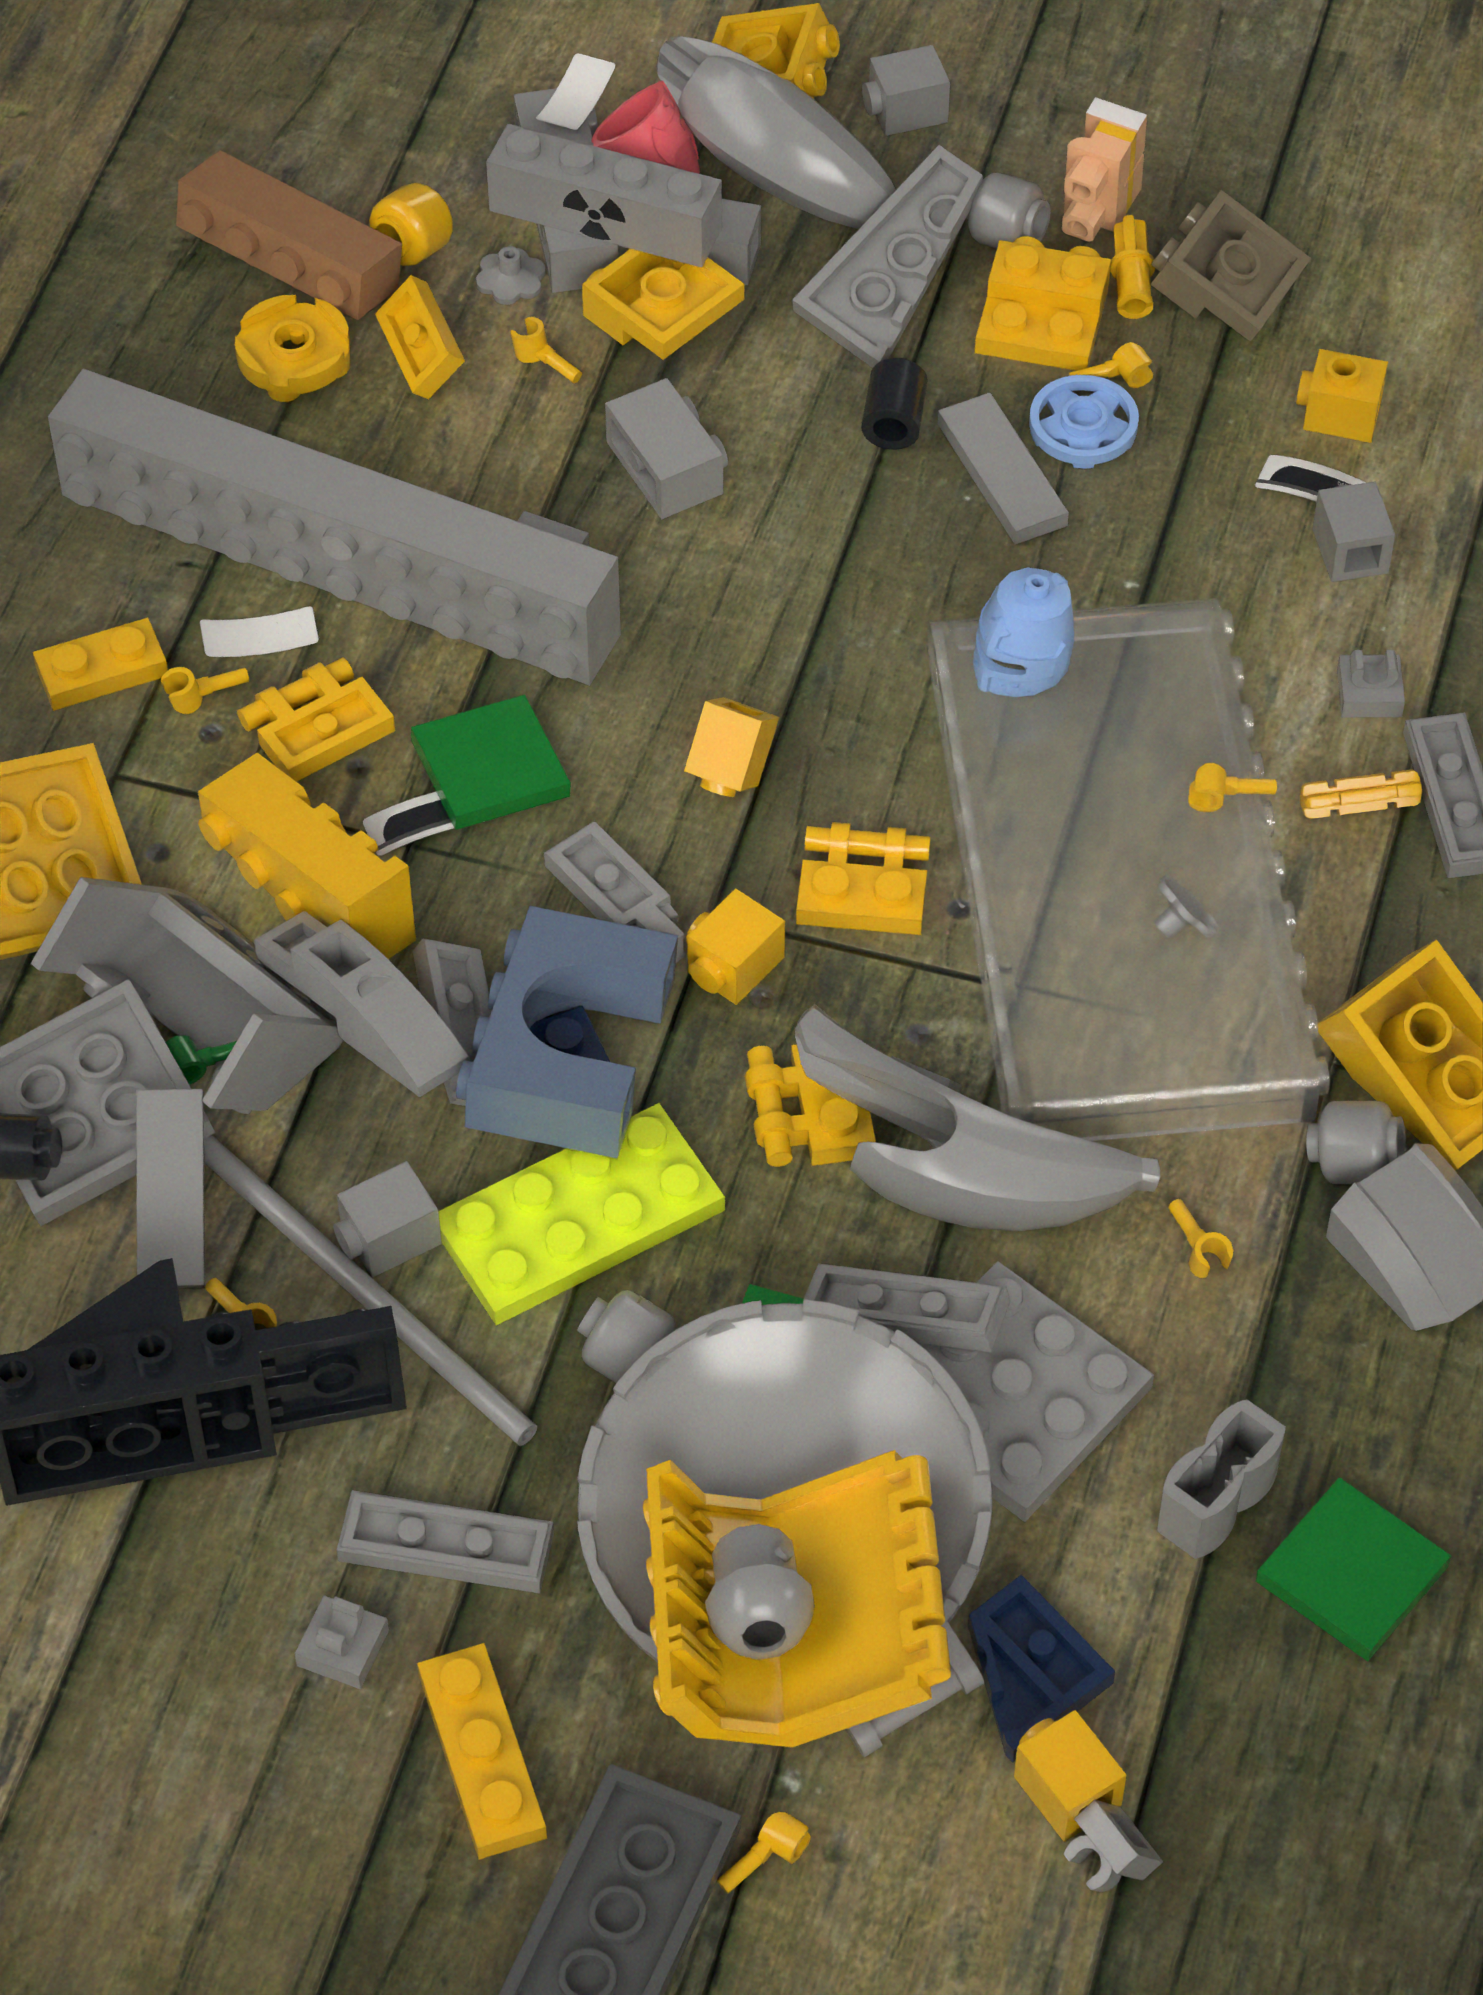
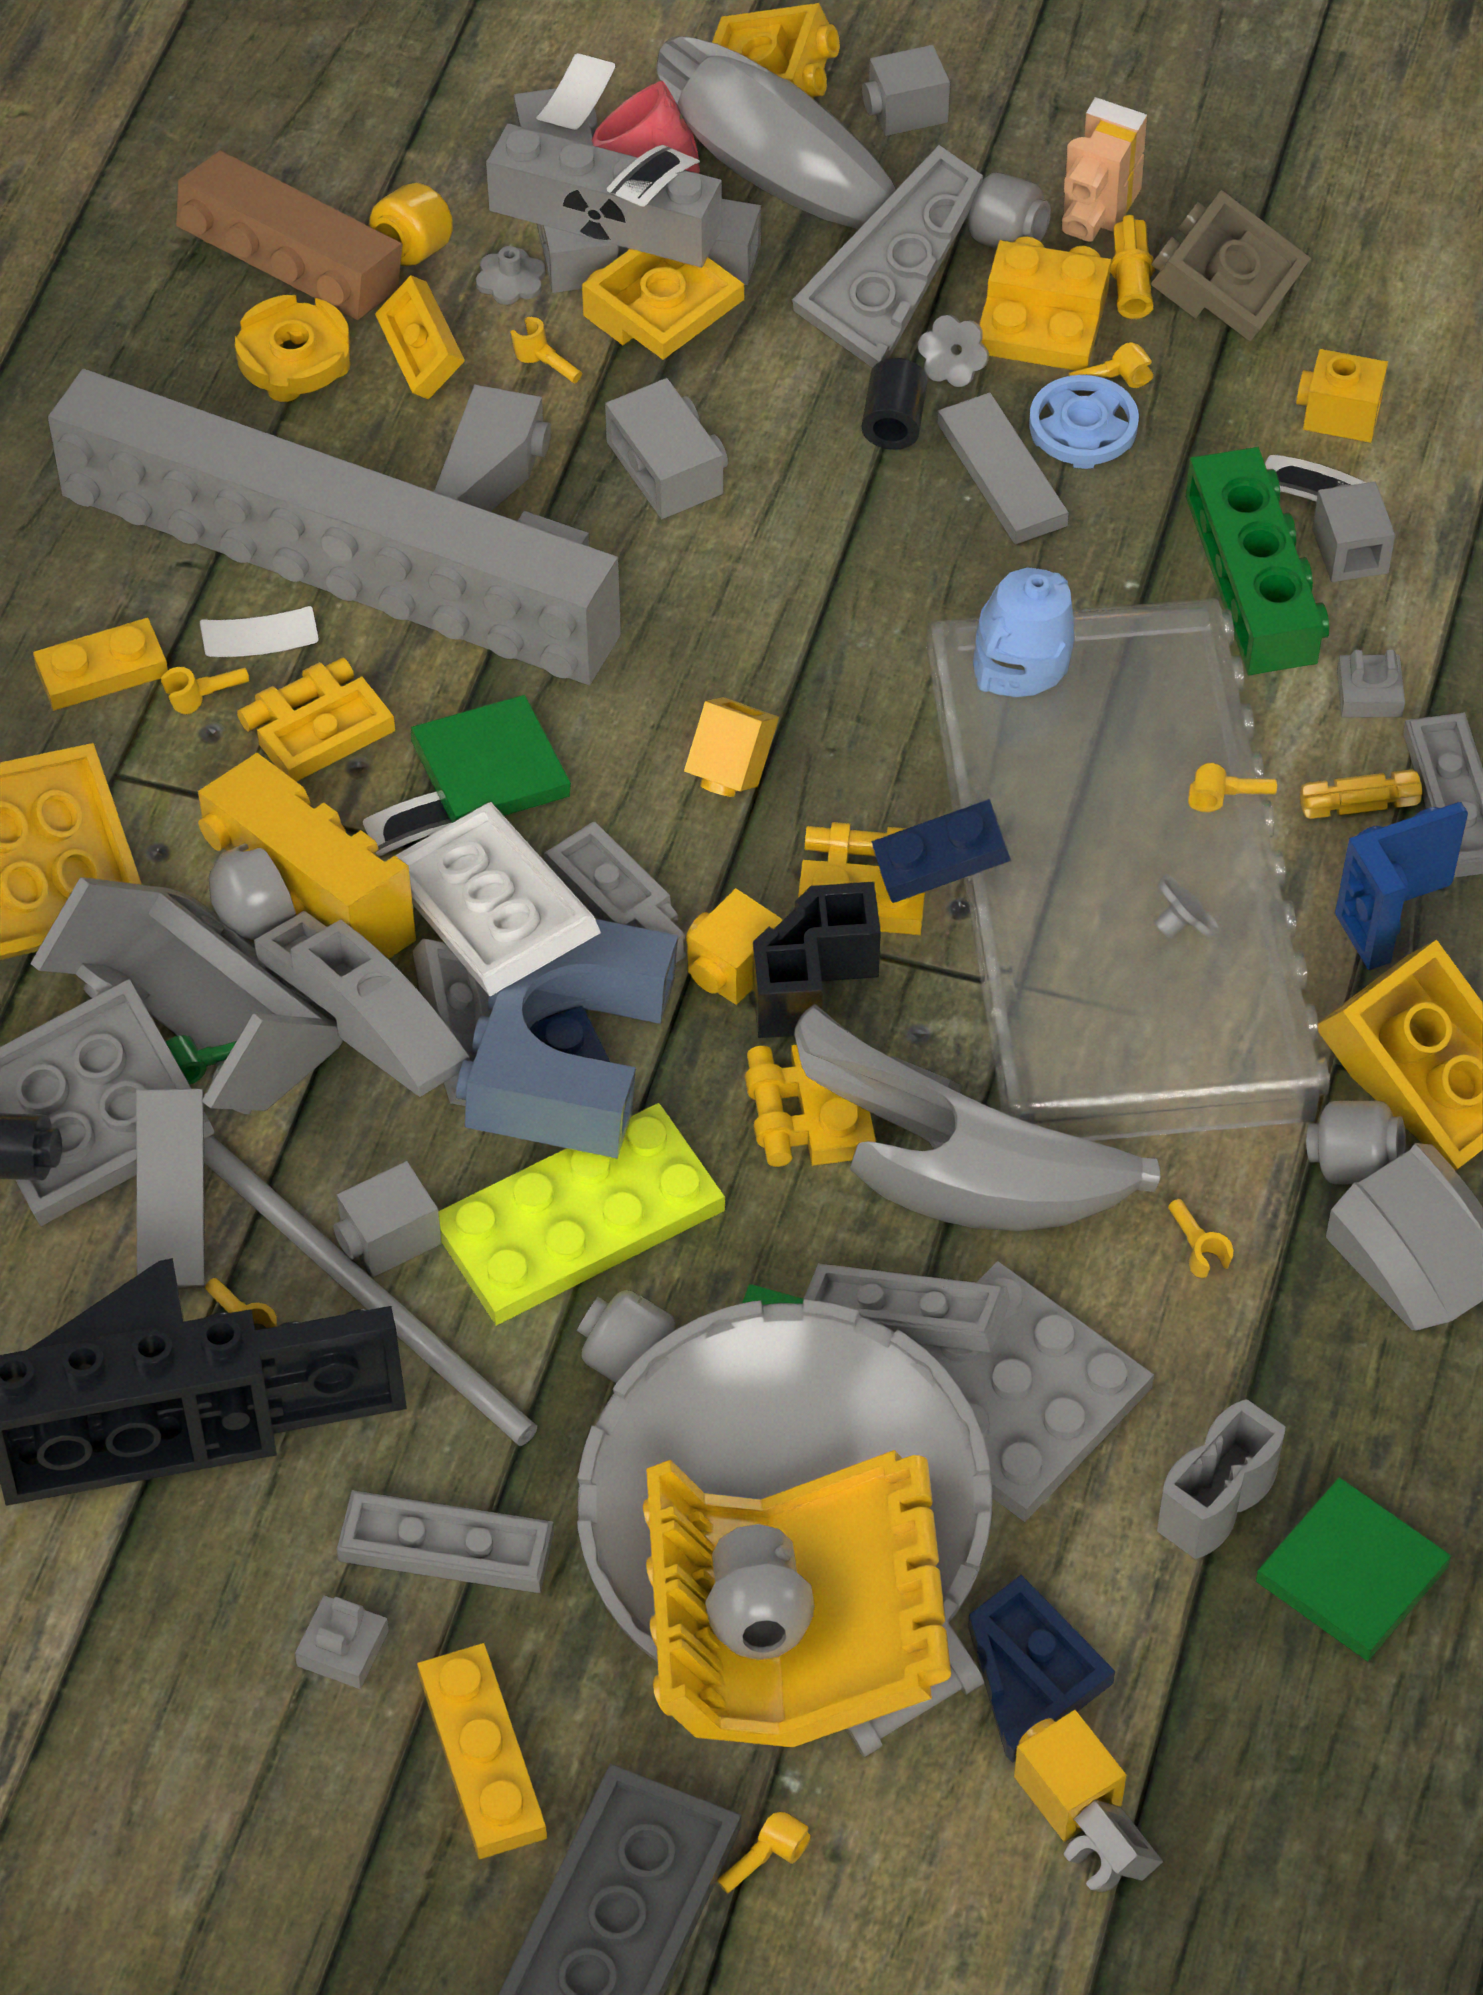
none -> light grey hair [209,843,296,939]
none -> white tile [387,802,601,996]
none -> light grey slope [434,384,551,512]
none -> sticker [607,145,700,207]
none -> black brick [753,882,881,1038]
none -> dark blue plate [871,799,1011,903]
none -> light grey plant [918,315,989,387]
none -> green brick [1185,447,1329,676]
none -> blue bracket [1335,802,1468,970]

